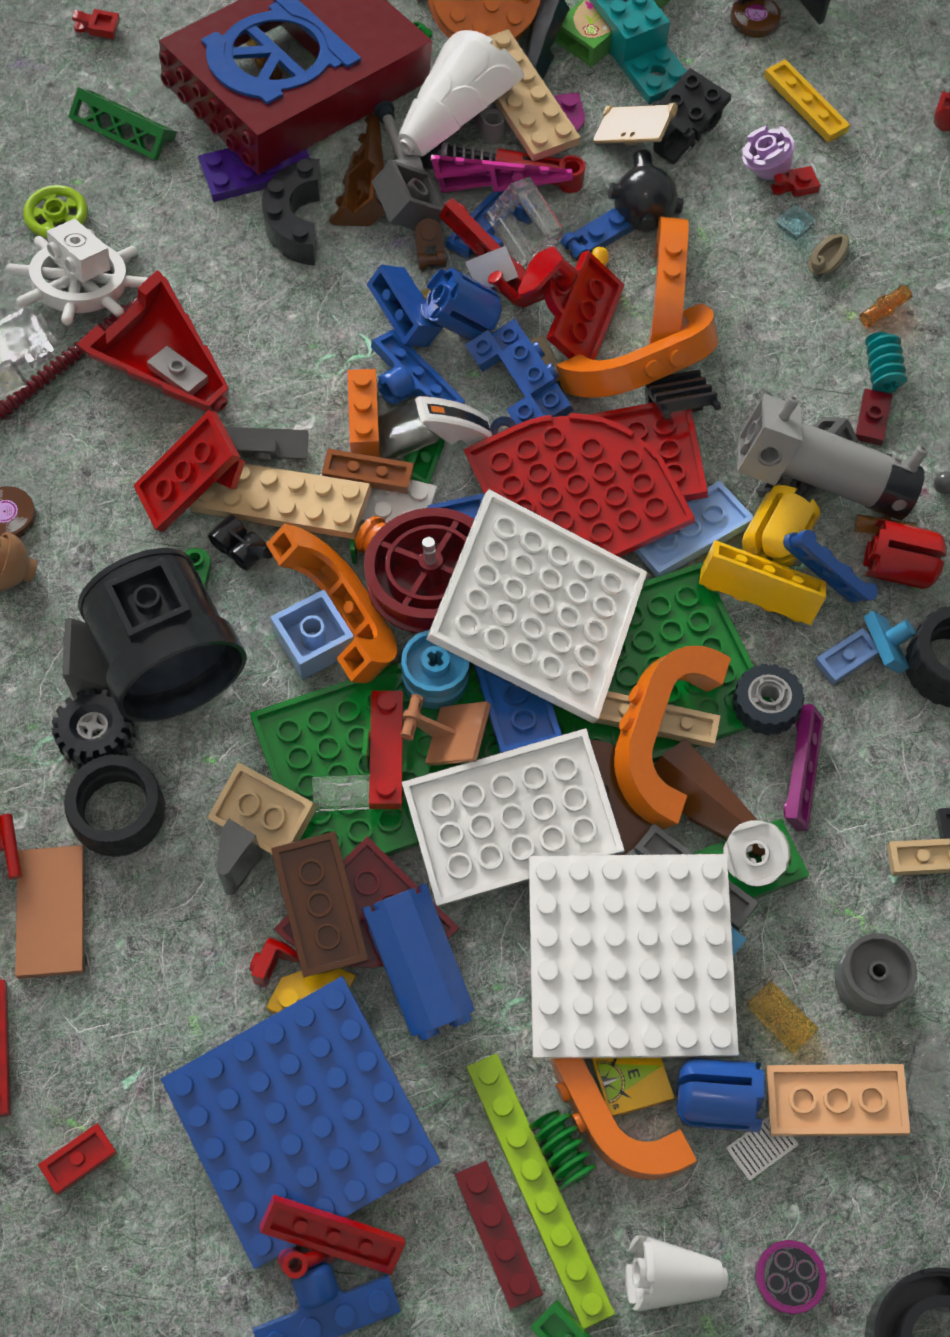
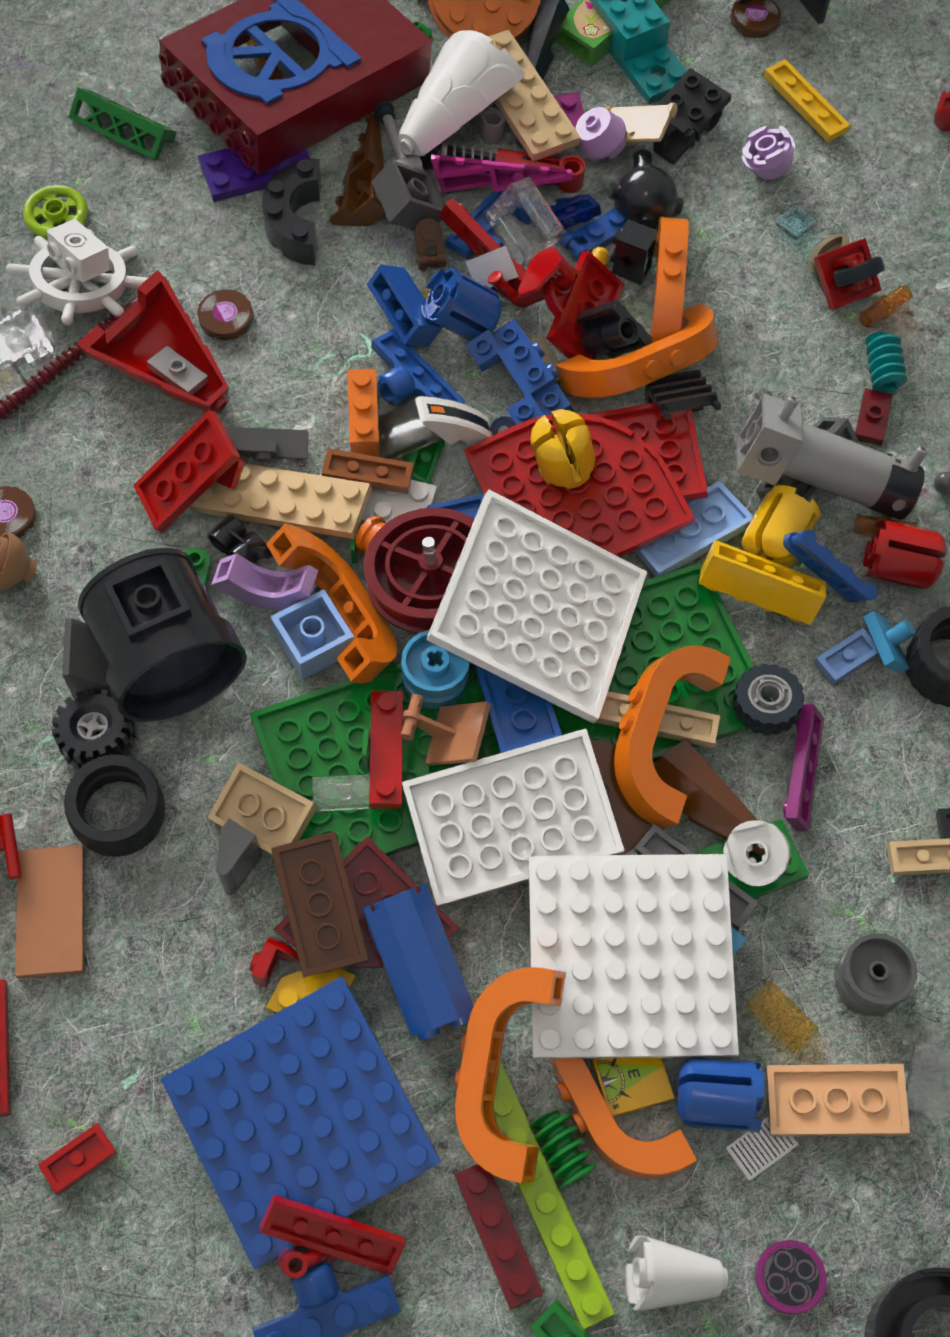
red plate [72,9,120,39] -> none
red plate [770,166,821,197] -> none
none -> reddish brown tile [197,289,254,340]
none -> lavender arch [211,553,318,610]
none -> orange arch [455,967,566,1183]
none -> yellow cylinder [530,409,596,490]
none -> clear blue wing [531,194,602,234]
none -> lavender cone [576,107,627,163]
none -> black plate [576,300,653,358]
none -> black brick [610,219,658,285]
none -> red plate [813,238,885,310]

